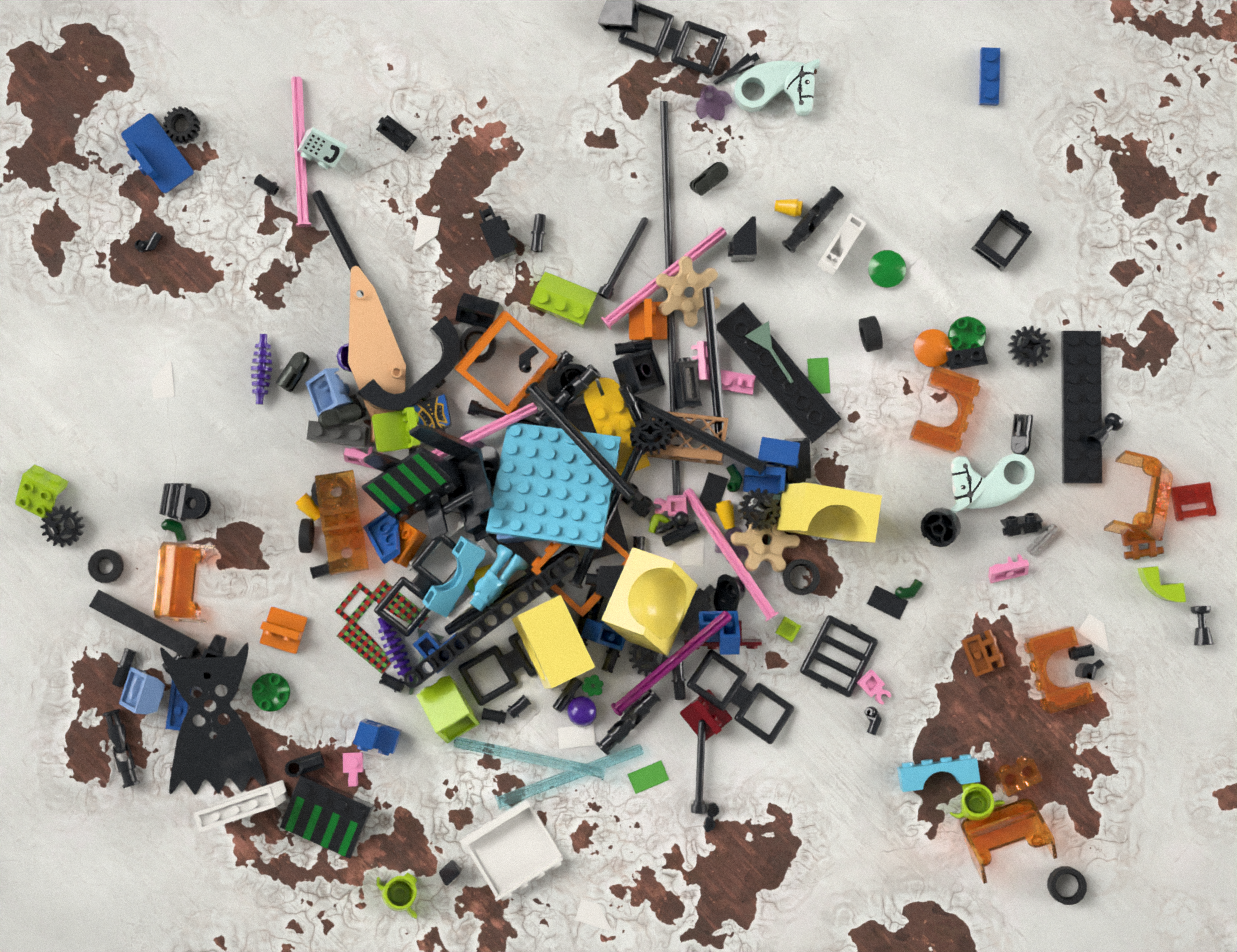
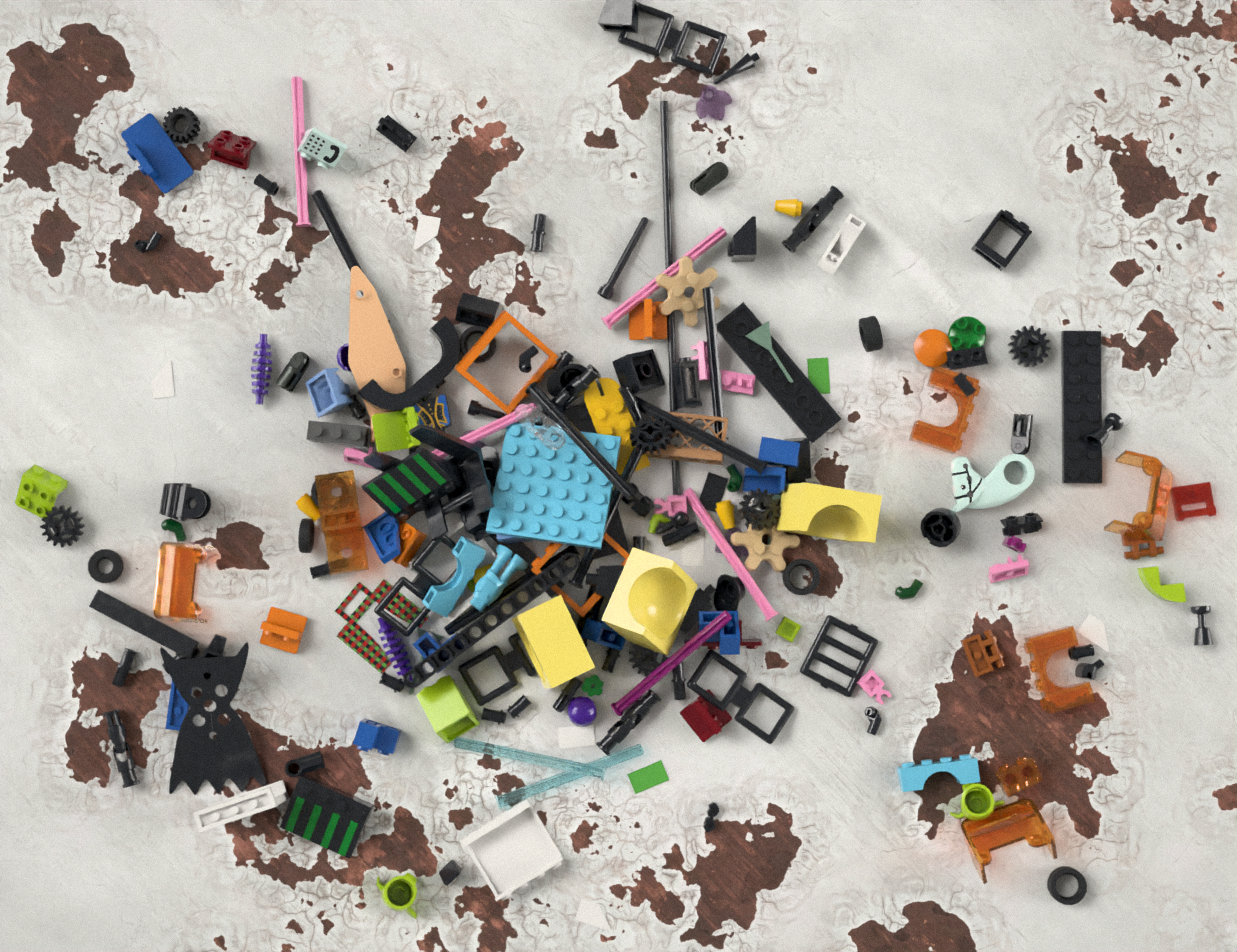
medium blue brick [119,667,165,715] -> none
green dish [252,673,290,712] -> none
pearl dark grey arm [318,404,361,429] -> none
bright pink plate [343,752,364,787] -> none
black brick [478,205,518,262] -> none
lime slope [530,271,597,328] -> none
black axle [614,339,653,356] -> none
black piece [691,719,707,814] -> none
light aqua animal [733,59,820,116] -> none
black sticker [867,585,908,620] -> none
green dish [868,250,906,288] -> none
blue plate [979,47,1000,106] -> none
light grey axle [1027,524,1059,556] -> none
none -> dark red bracket [207,130,257,170]
none -> clear piece [515,404,566,450]
none -> black pin [953,372,976,398]
none -> magenta plate [1002,536,1027,553]

